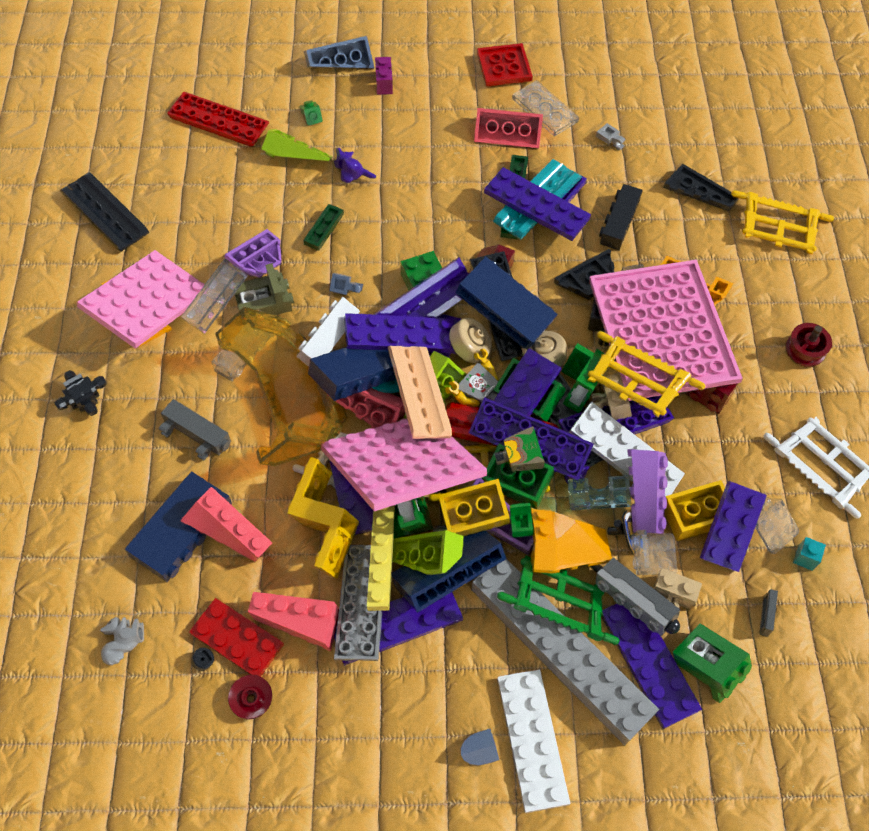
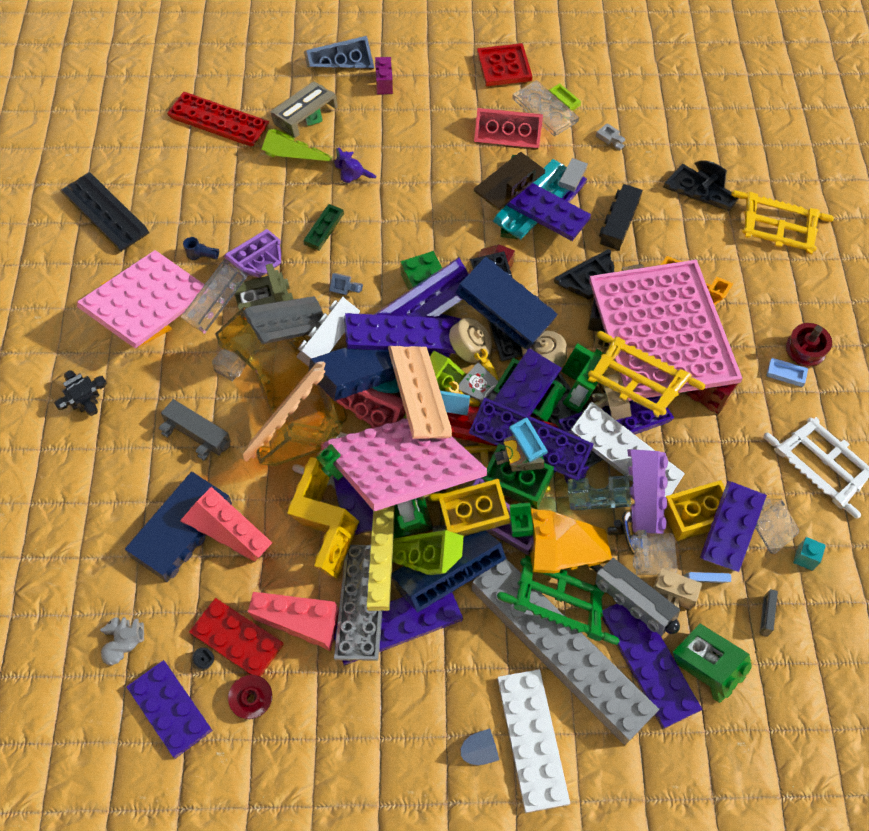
none -> dark purple plate [127,660,213,759]
none -> dark blue pin [183,237,220,260]
none -> dark grey plate [242,296,324,344]
none -> light nougat plate [243,362,326,462]
none -> dark tan panel [270,81,338,138]
none -> green bracket [316,444,343,480]
none -> medium azure tile [440,391,470,415]
none -> dark brown bracket [474,152,545,210]
none -> medium azure tile [509,417,548,463]
none -> lime tile [547,83,581,113]
none -> light grey tile [559,158,588,192]
none -> light blue tile [684,572,731,583]
none -> black shield [694,160,727,190]
none -> light blue tile [766,358,808,387]

